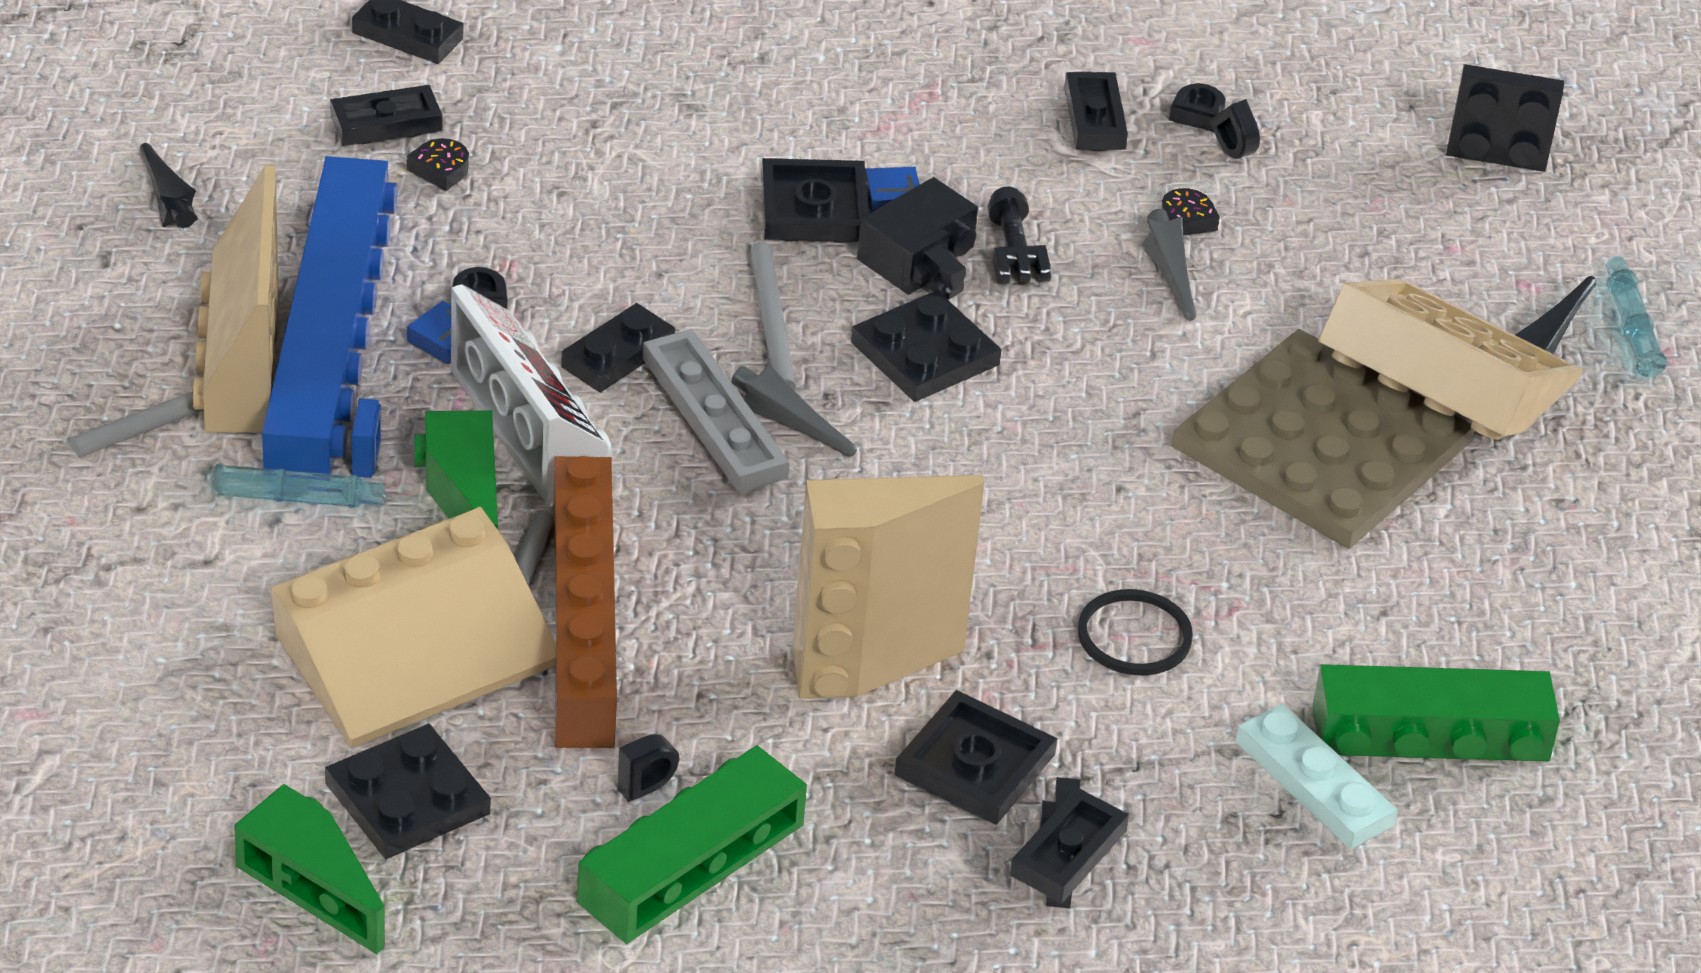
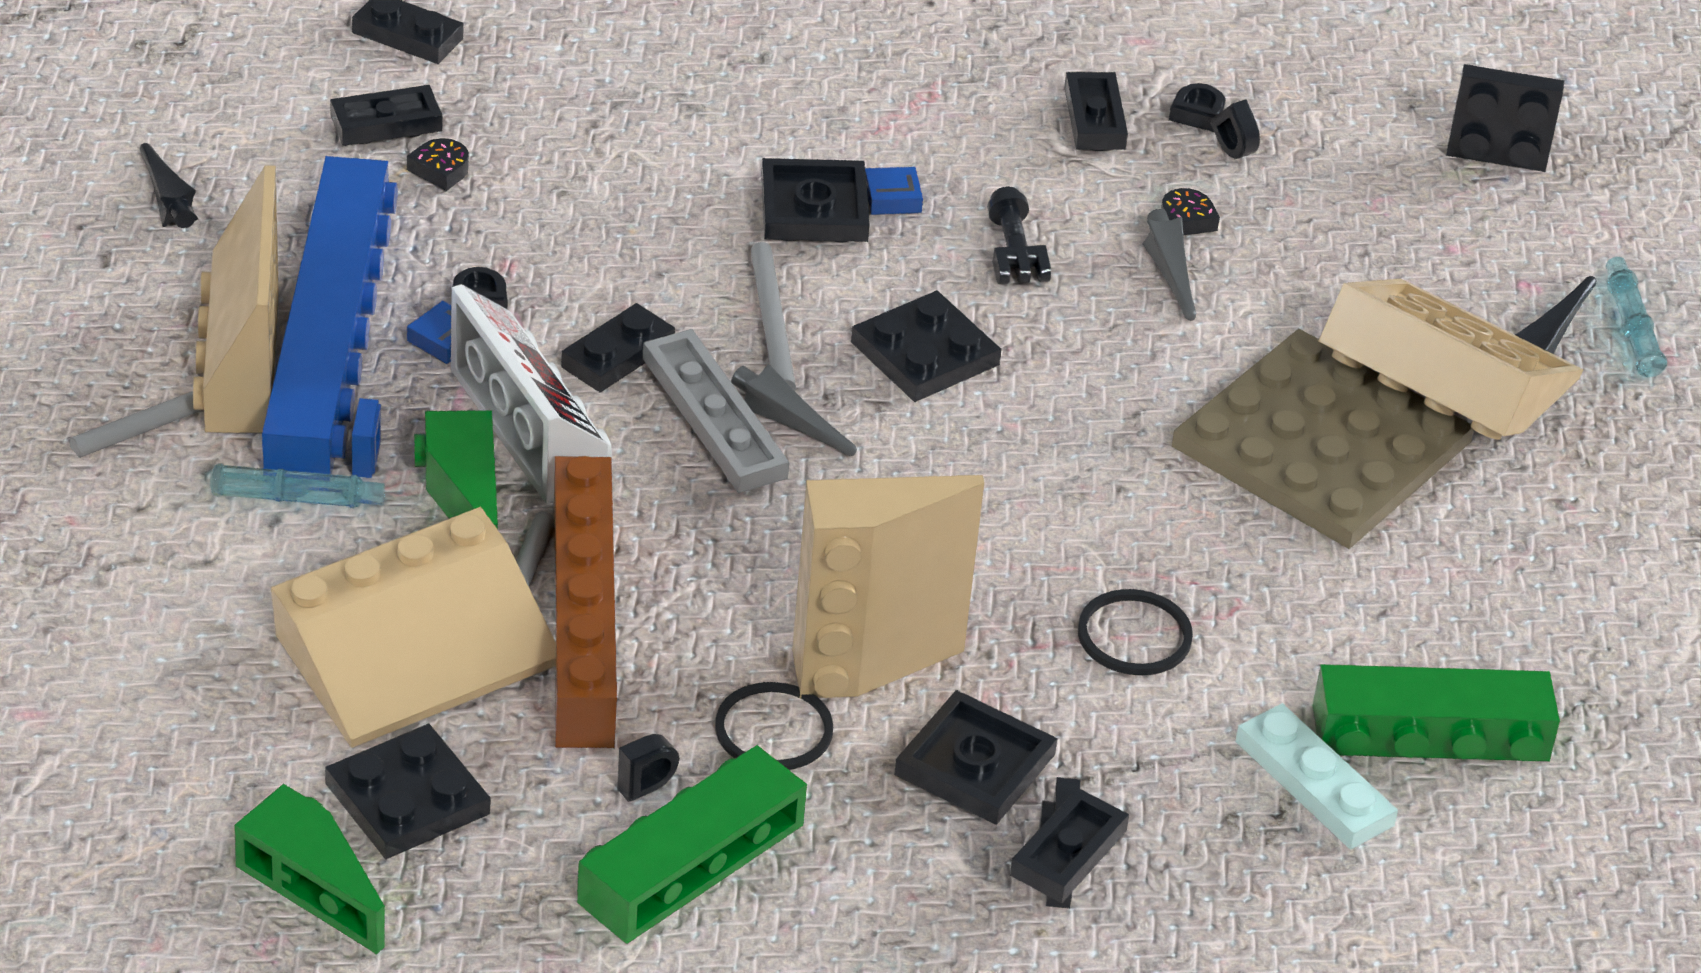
black hinge [857,177,978,300] -> none
none -> black piece [715,682,833,770]

